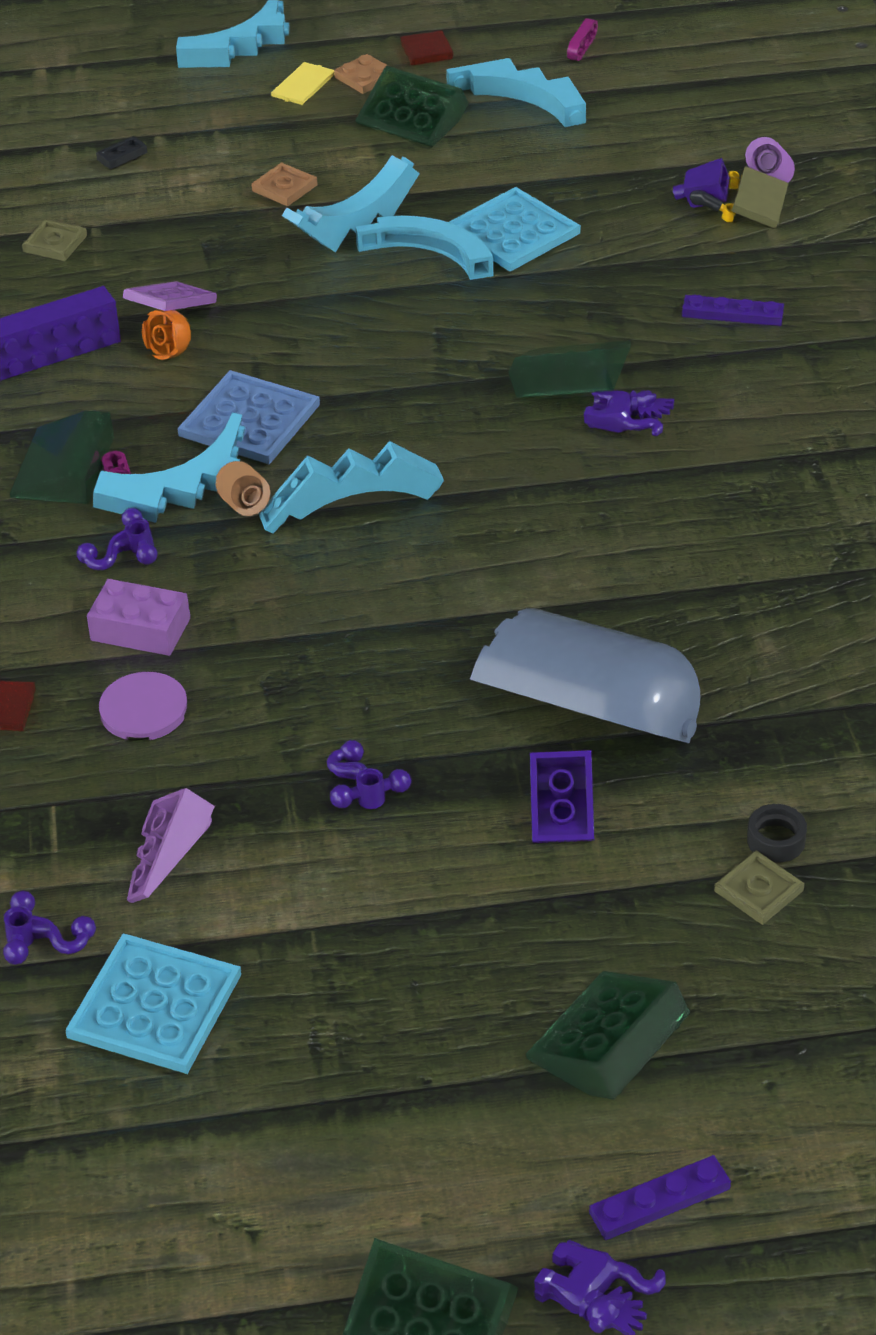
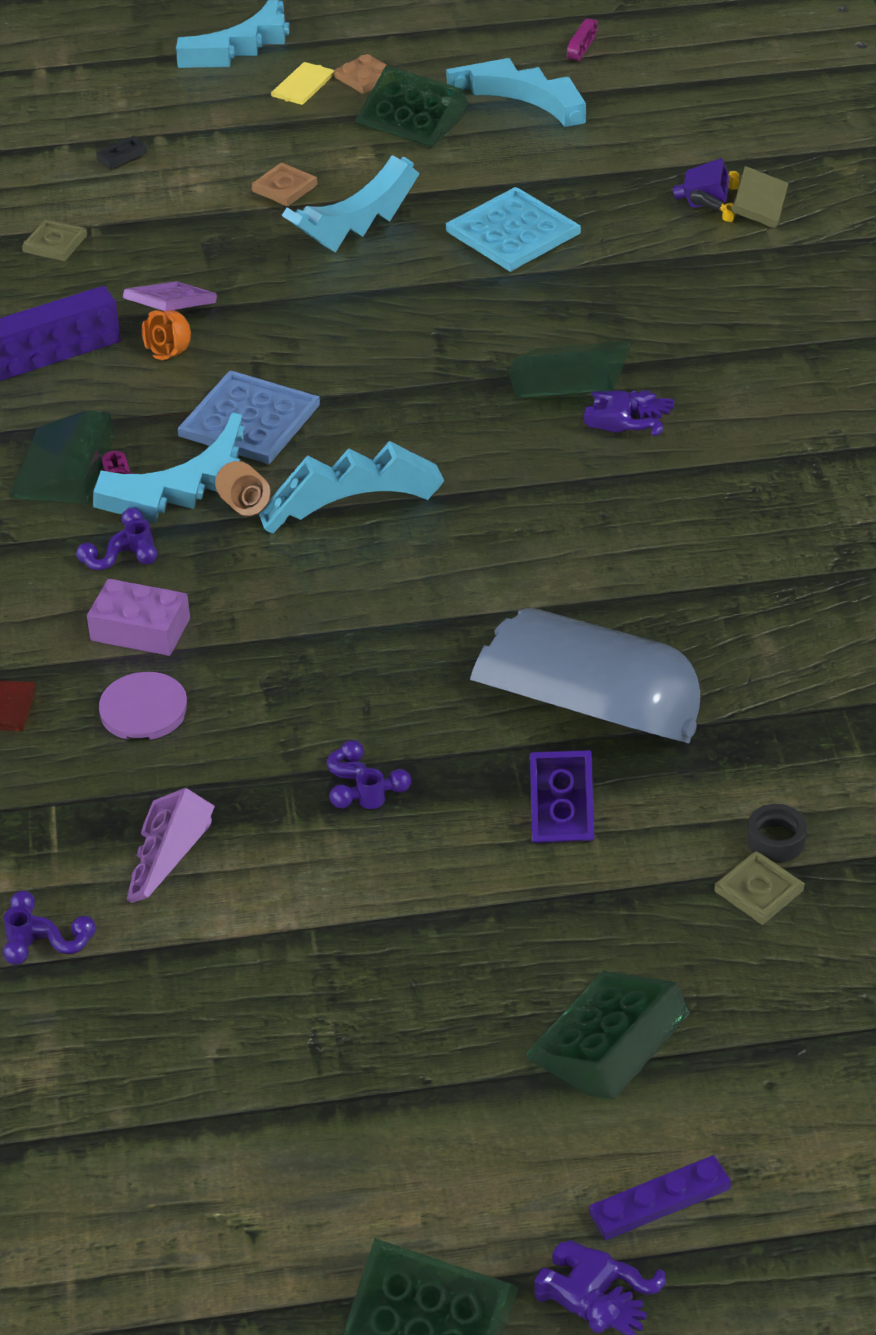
medium azure plate [65,933,241,1074] -> none
medium azure arch [356,216,493,280] -> none
clear red tile [400,30,453,65] -> none
dark purple plate [682,295,784,326] -> none
medium lavender piece [745,137,795,183] -> none

